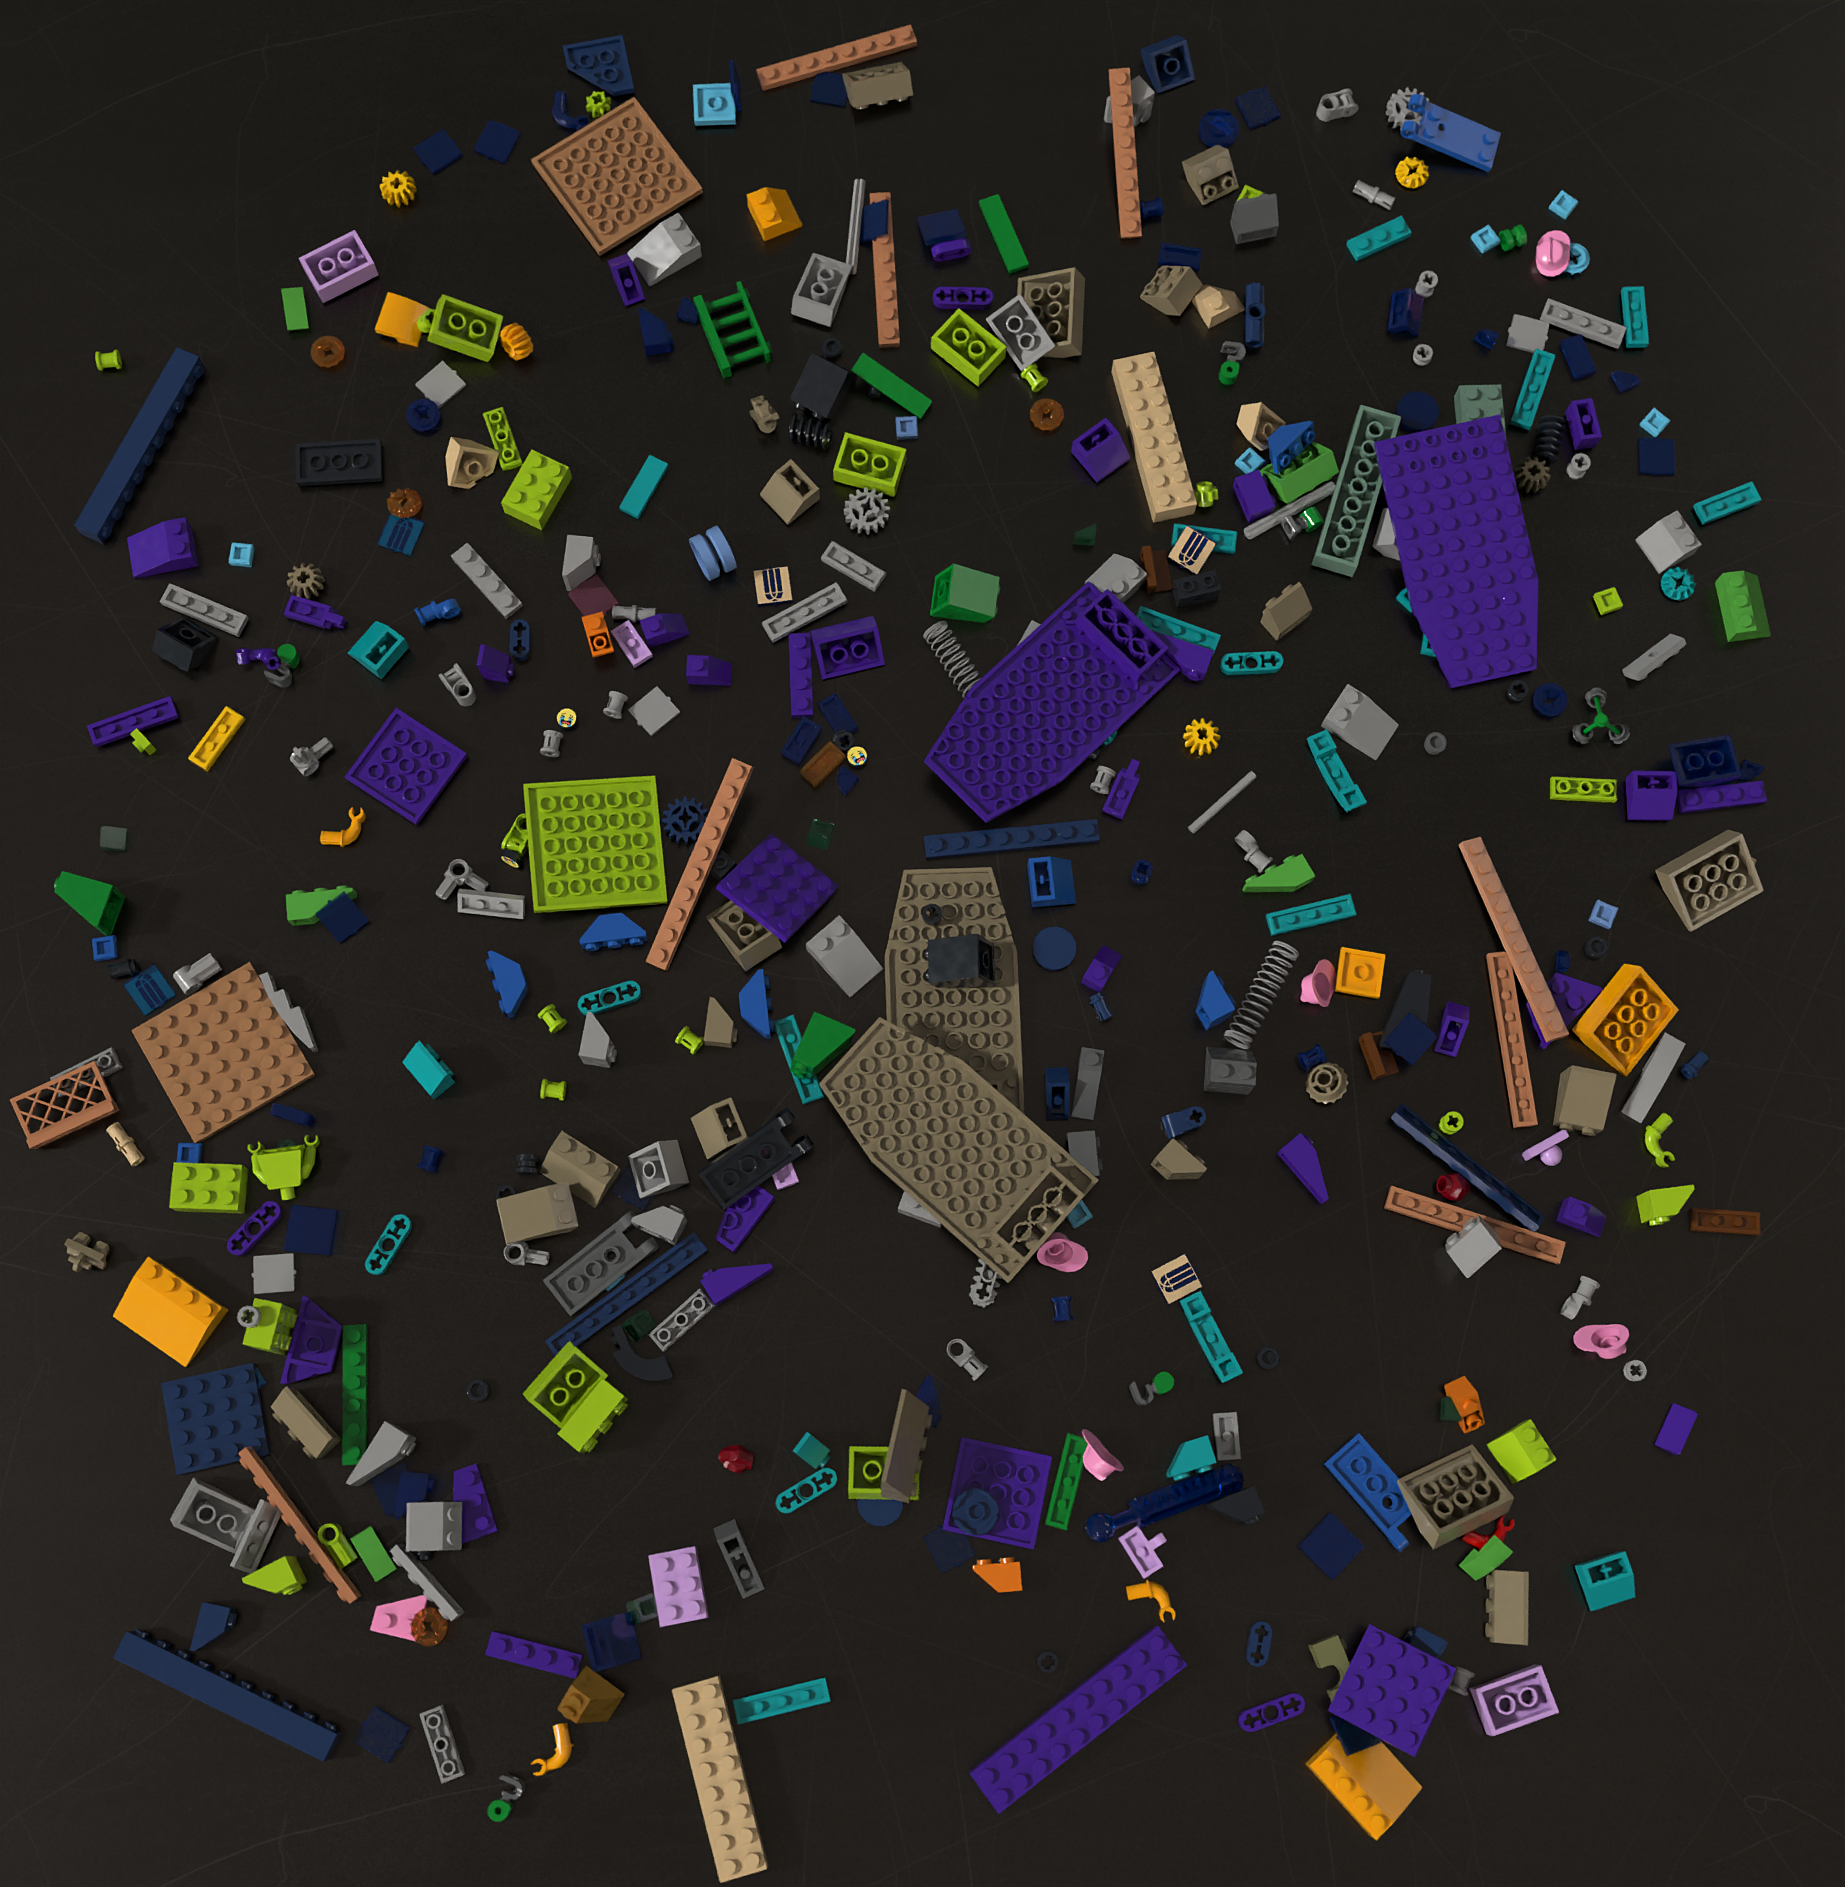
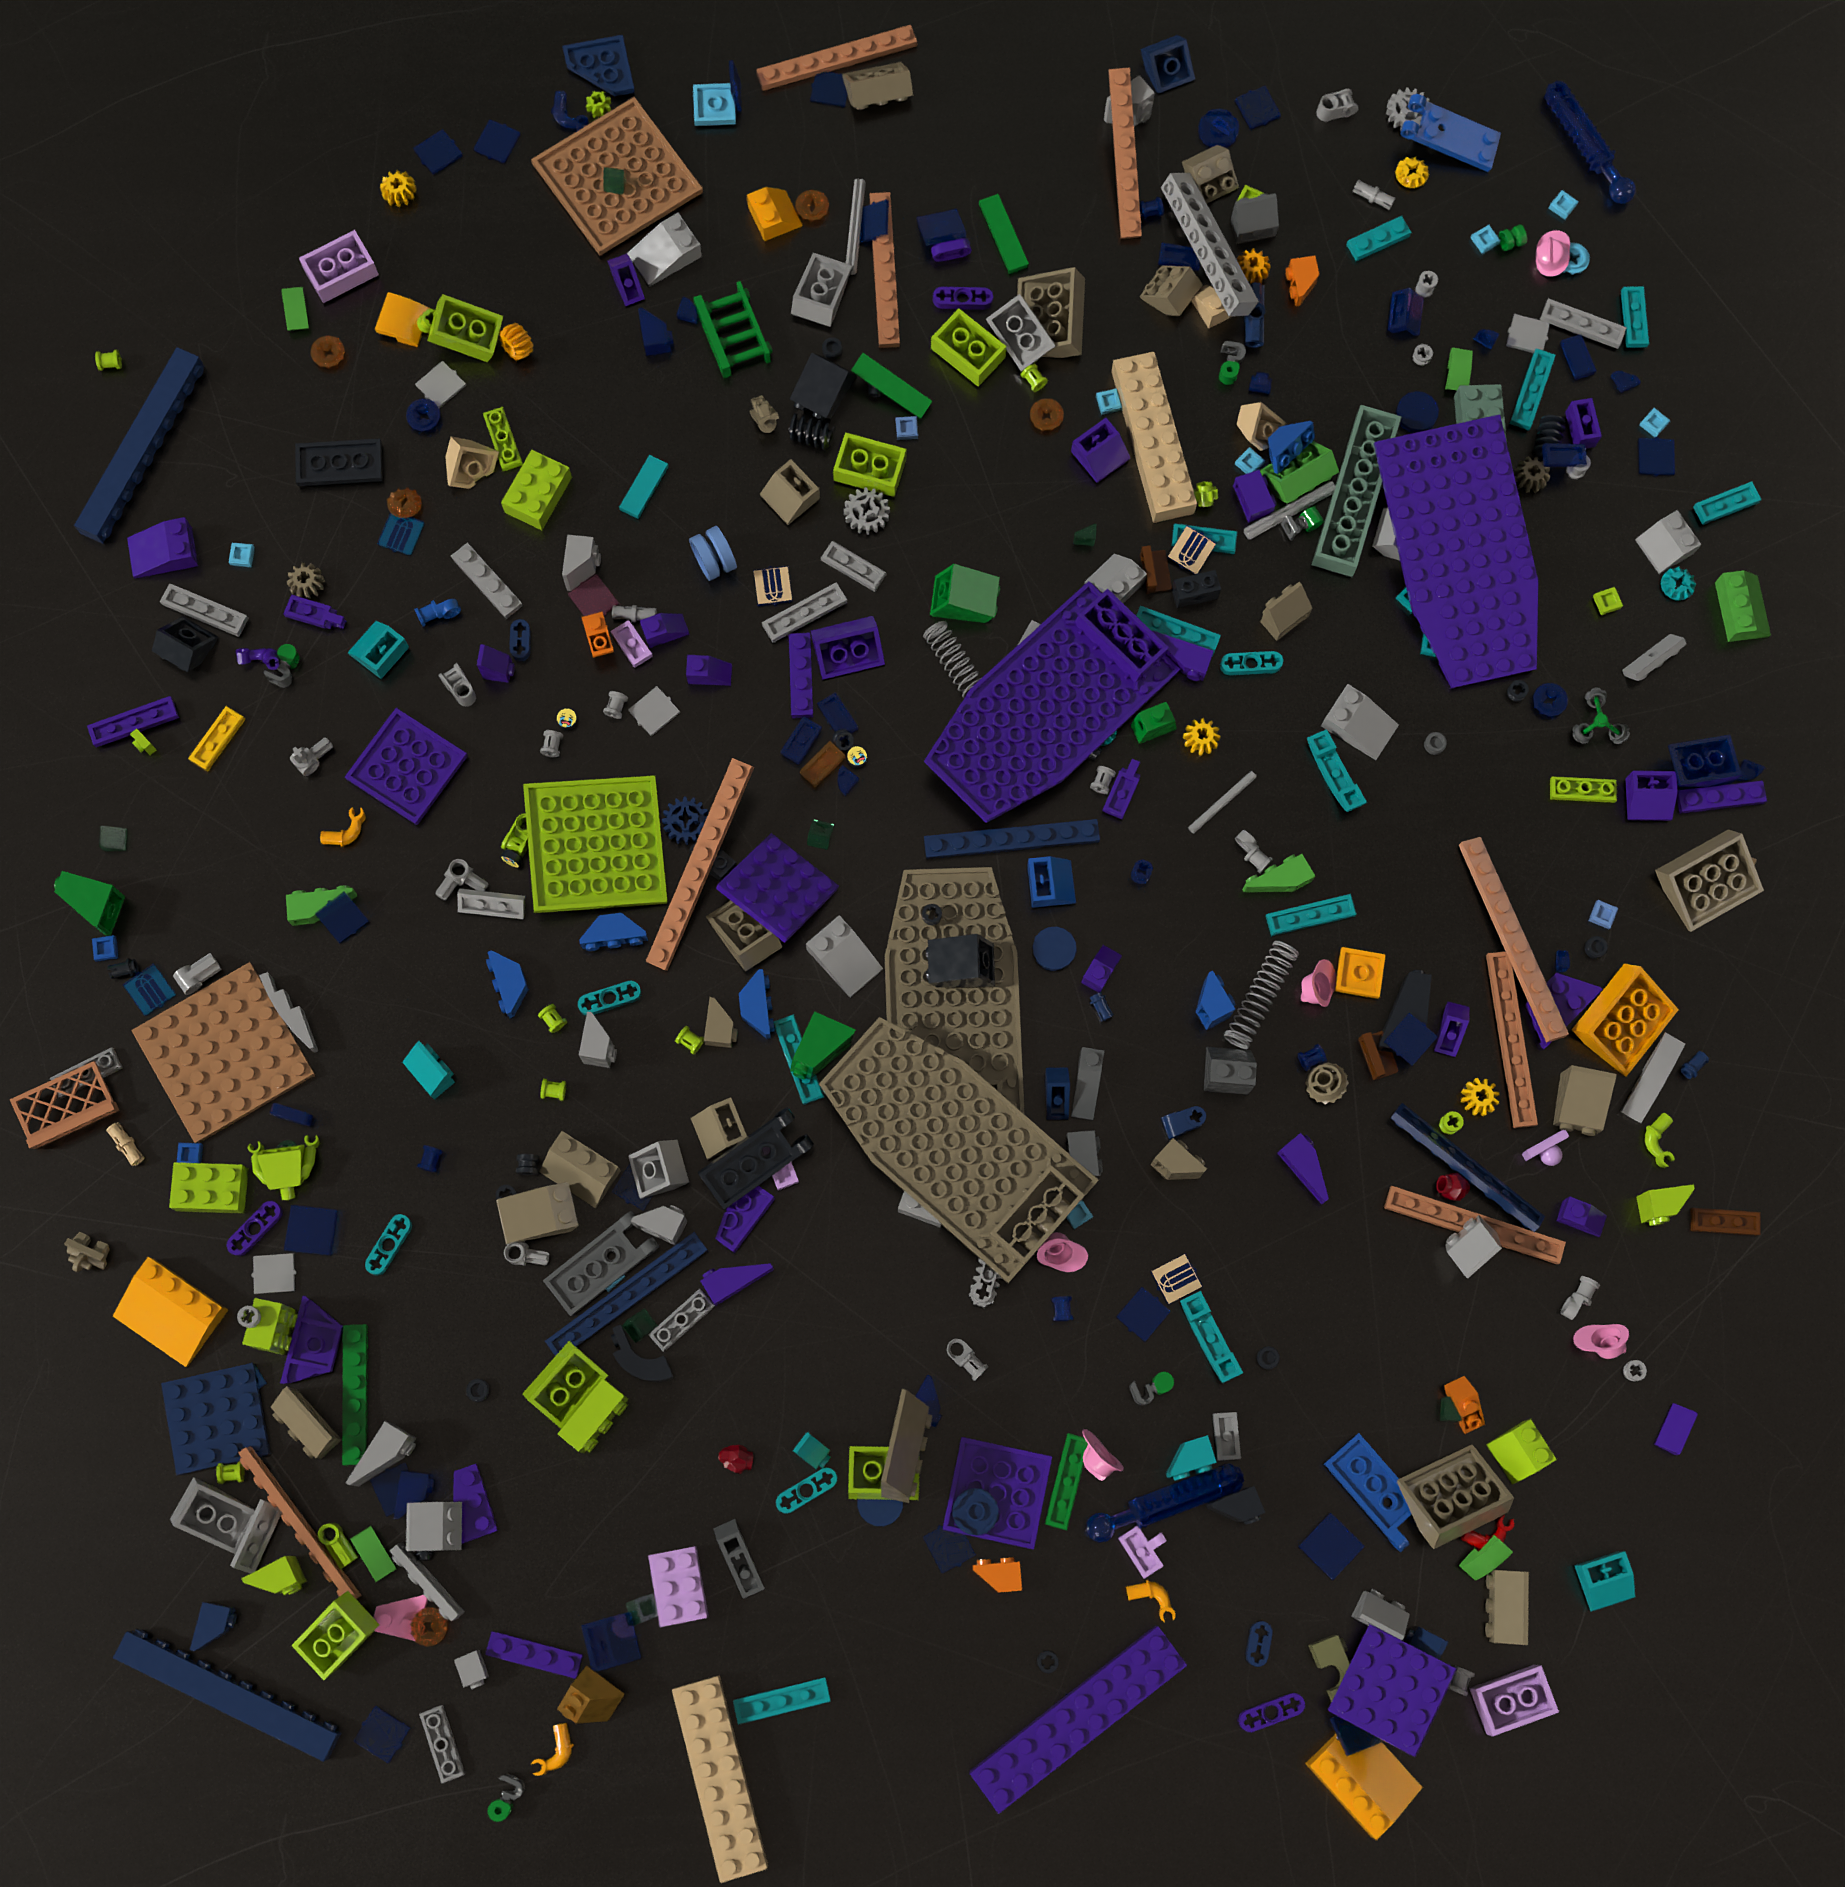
none -> lime bush [216,1461,245,1484]
none -> lime brick [292,1591,379,1680]
none -> light grey brick [454,1650,489,1689]
none -> clear green slope [603,167,626,194]
none -> clear orange gear [796,190,829,222]
none -> medium azure tile [1096,389,1122,415]
none -> clear blue piece [1116,1287,1171,1342]
none -> green torso [1130,702,1177,744]
none -> light grey brick [1161,173,1259,316]
none -> light orange gear [1237,248,1271,284]
none -> clear blue plate [1249,372,1272,394]
none -> orange slope [1286,256,1319,306]
none -> light grey slope [1351,1589,1410,1640]
none -> bright green slope [1445,347,1473,391]
none -> yellow gear [1461,1078,1499,1116]
none -> clear blue tile [1542,443,1587,467]
none -> clear blue gear [1544,81,1636,204]

